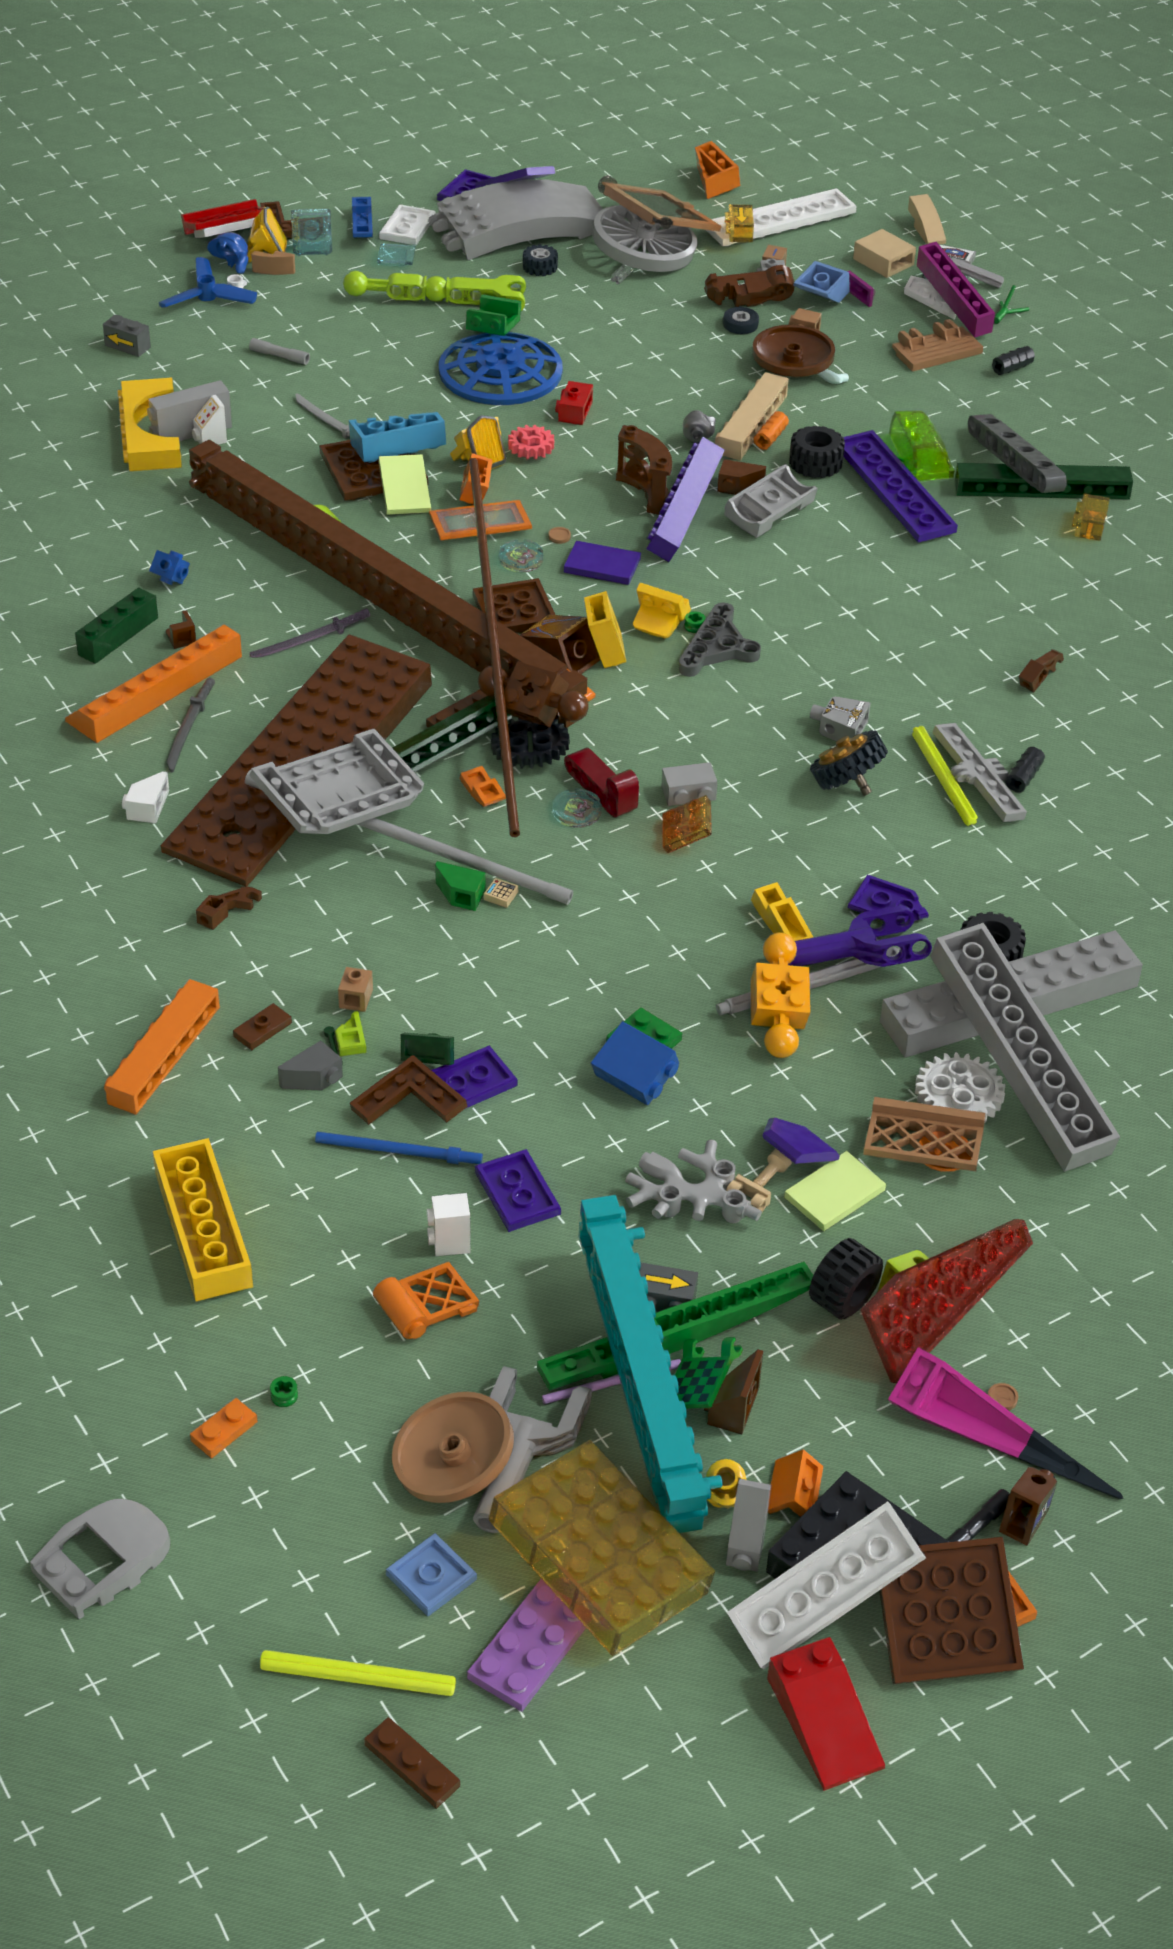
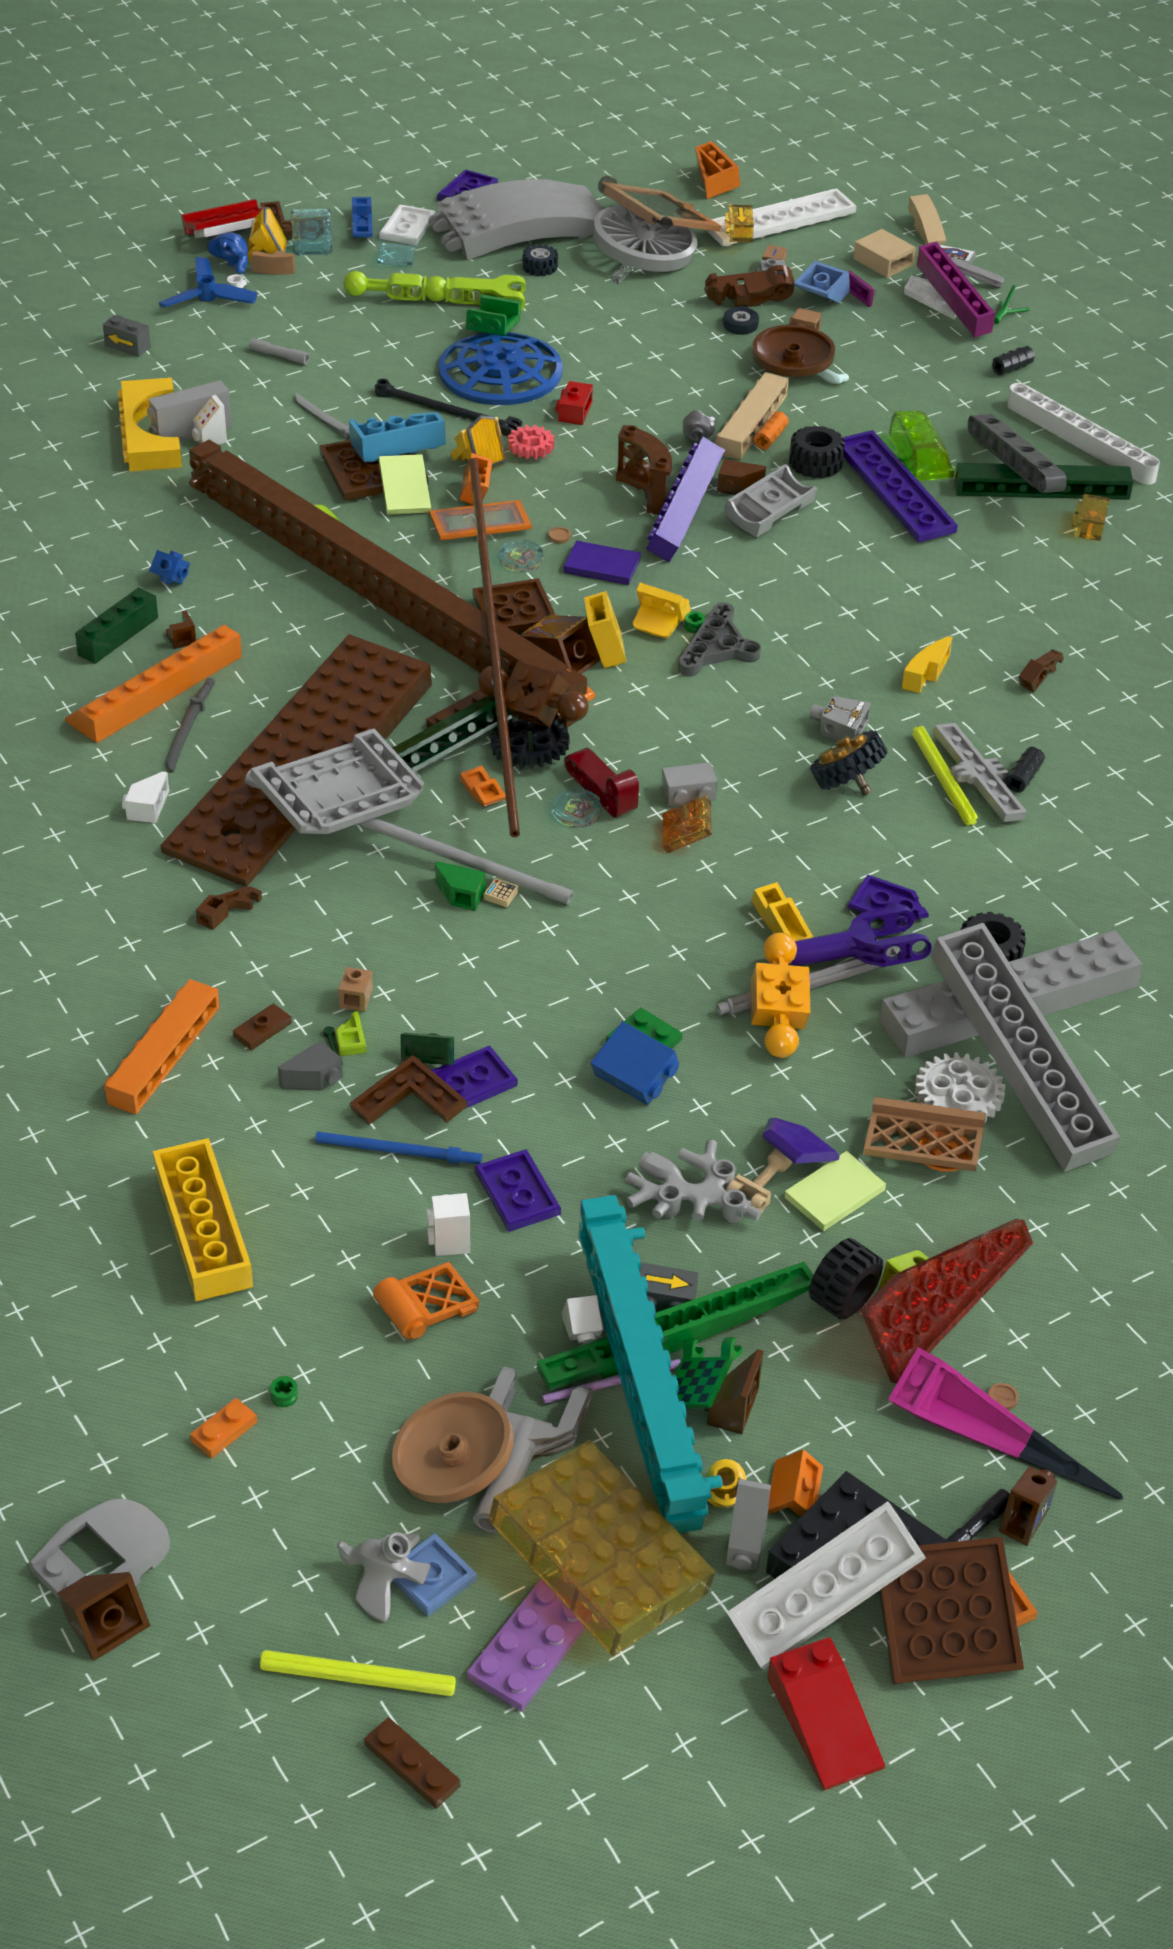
clear purple sword [249,608,370,657] -> none
dark purple tile [475,166,555,188] -> none
medium nougat hinge [892,319,983,372] -> none
none -> reddish brown slope [57,1572,150,1661]
none -> light grey animal [337,1532,430,1622]
none -> black hinge [375,378,523,436]
none -> white slope [562,1295,603,1344]
none -> yellow slope [902,636,953,693]
none -> white beam [1007,383,1160,485]

